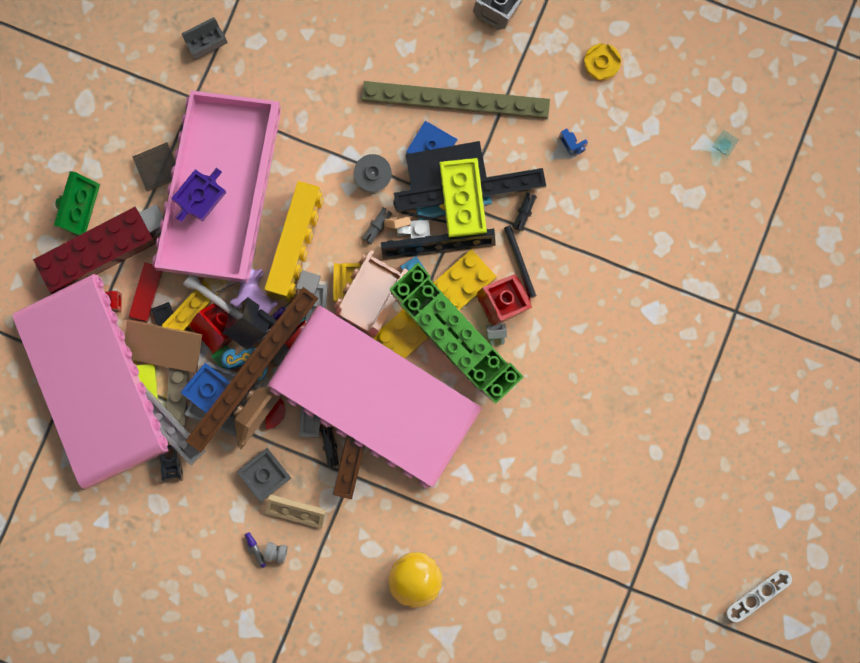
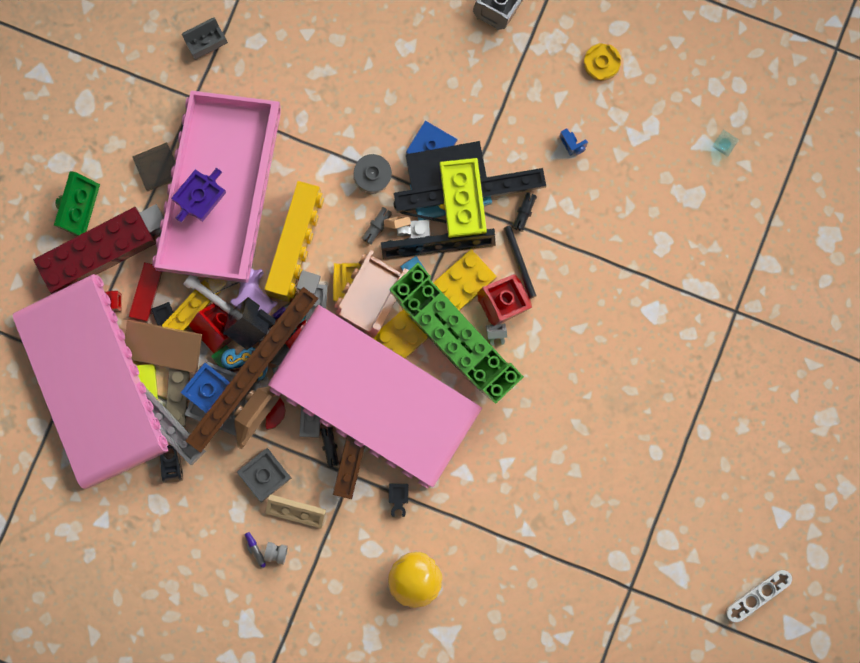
olive plate [362,81,550,119] -> none
none -> black plate [389,483,409,517]

